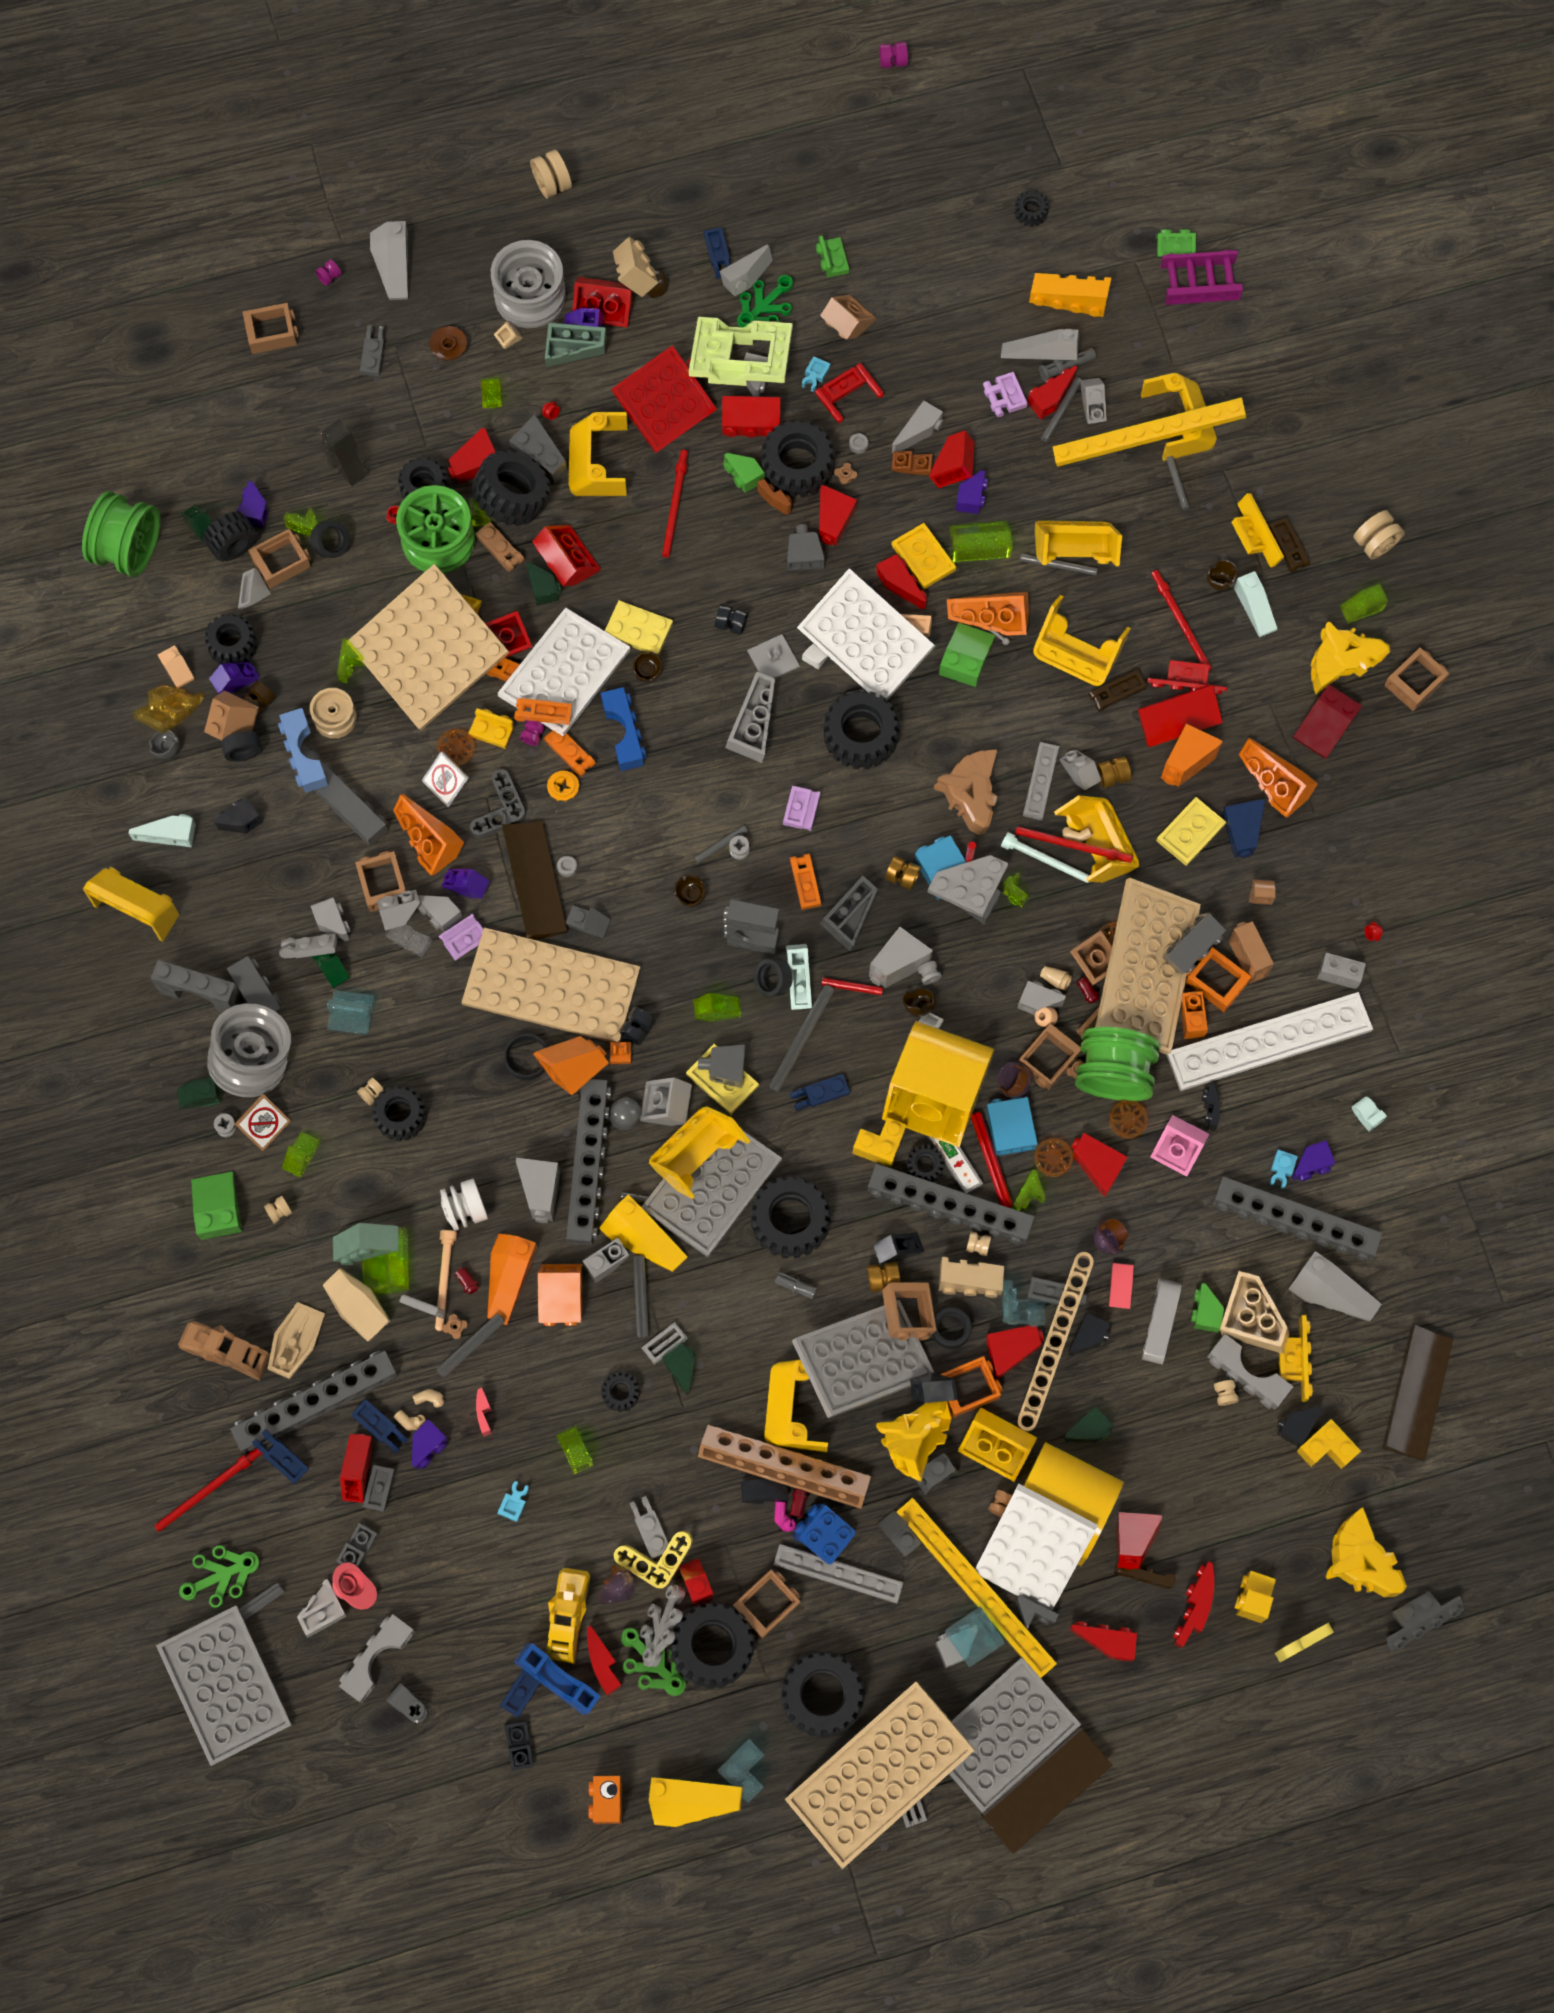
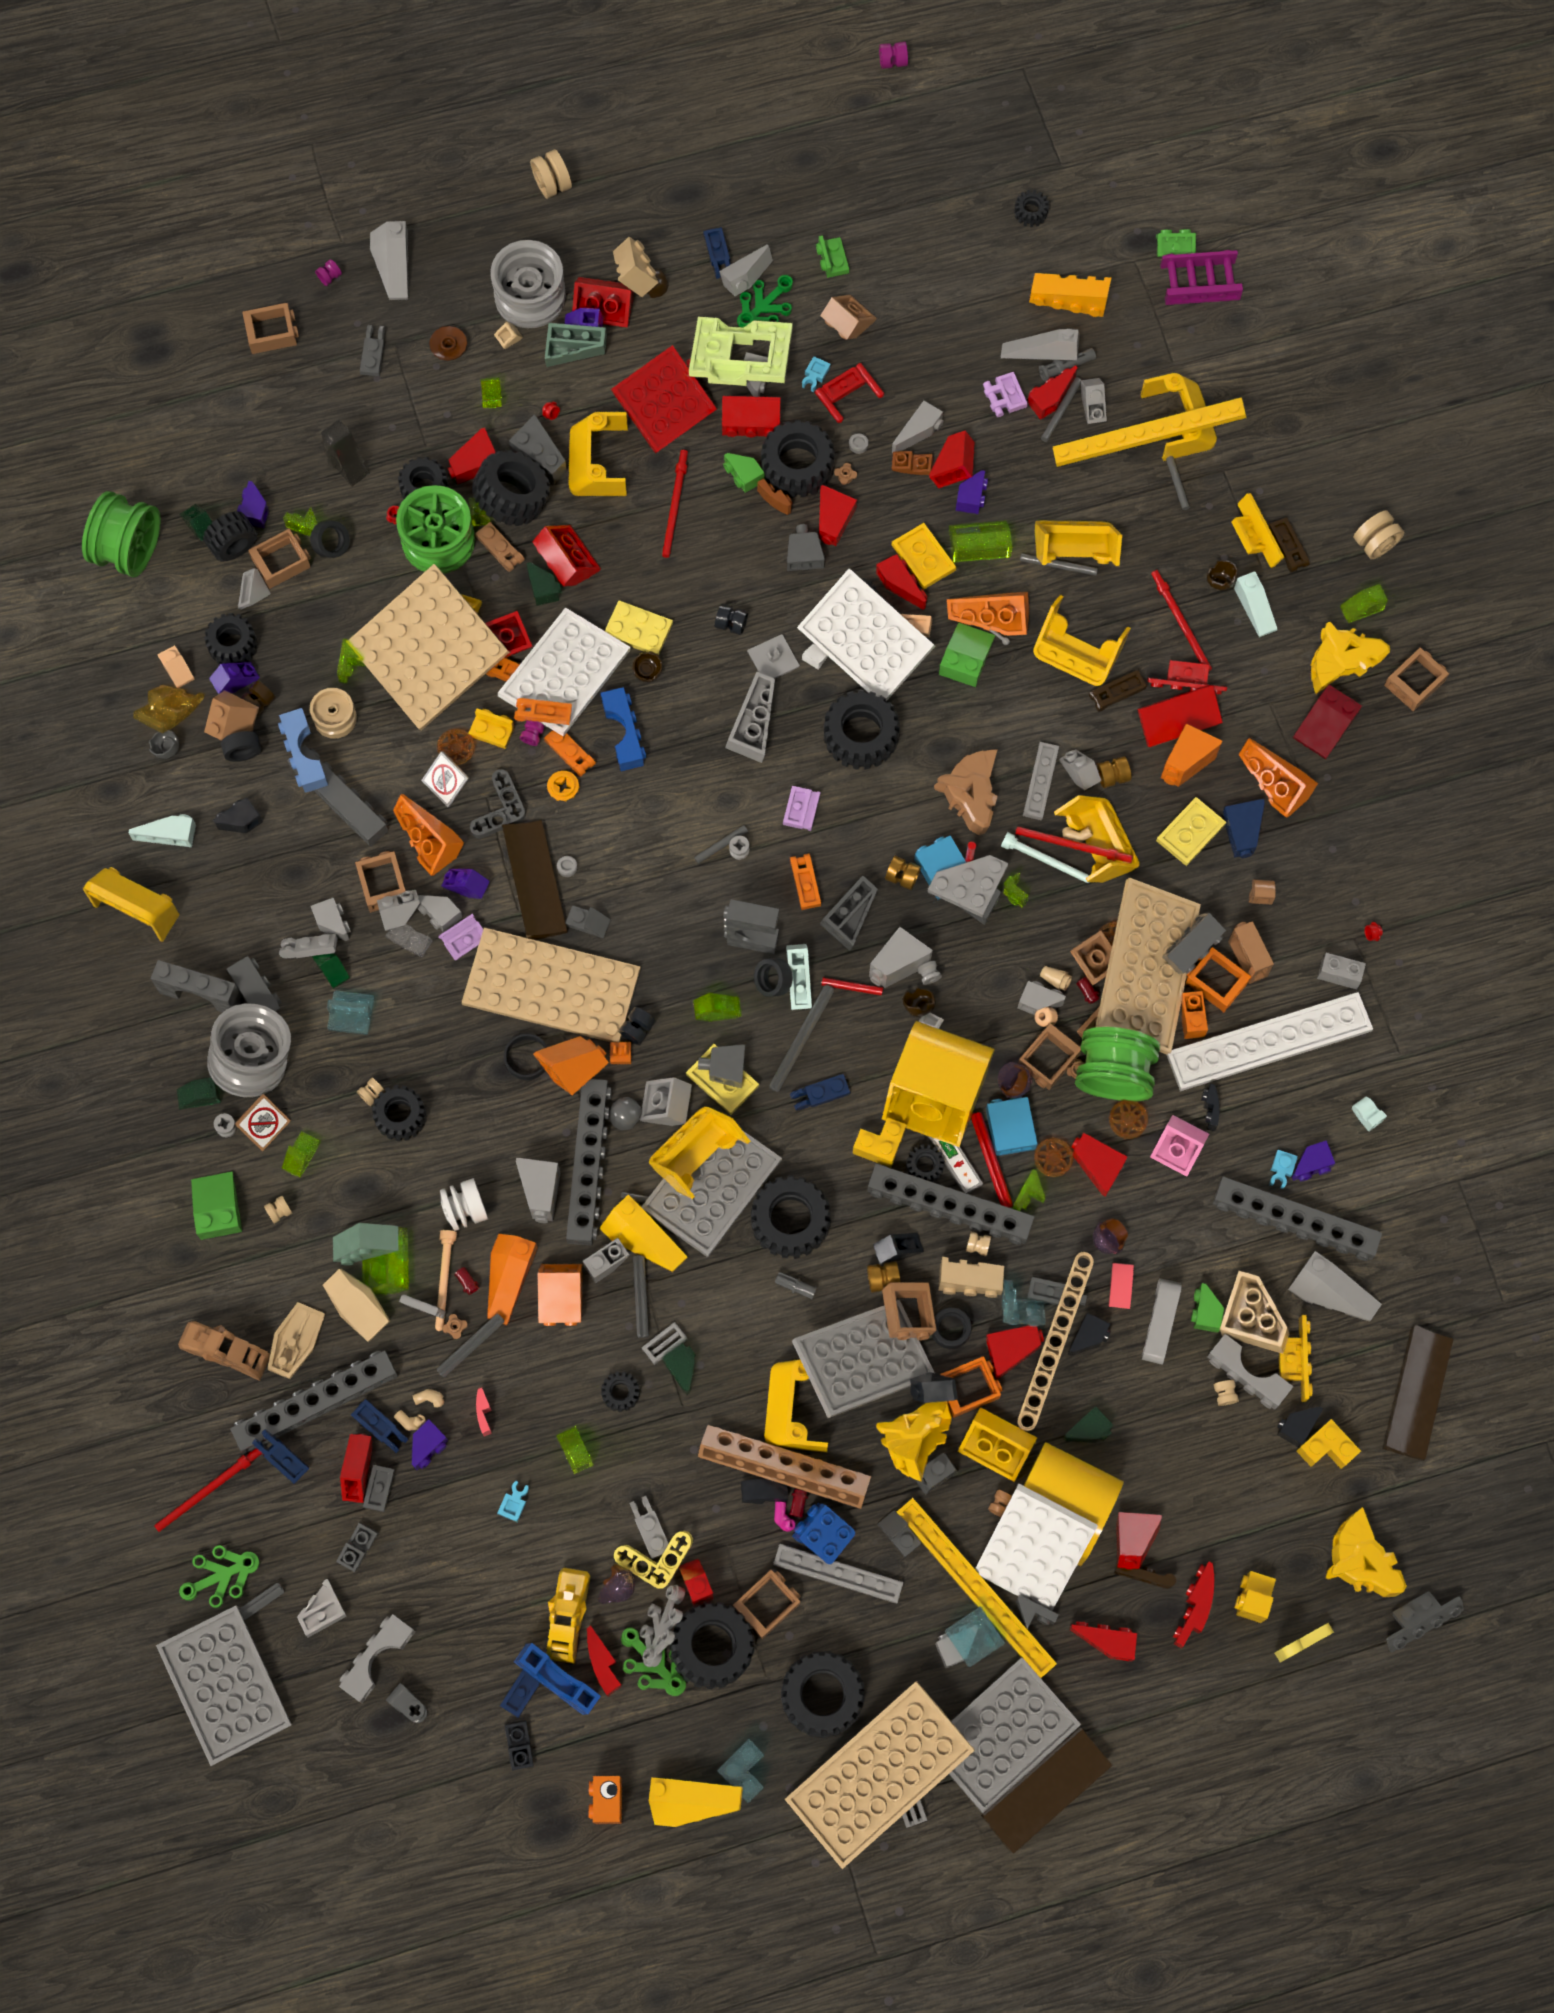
coral piece [332,1563,377,1610] -> none
dark brown hair [674,875,706,907] -> none

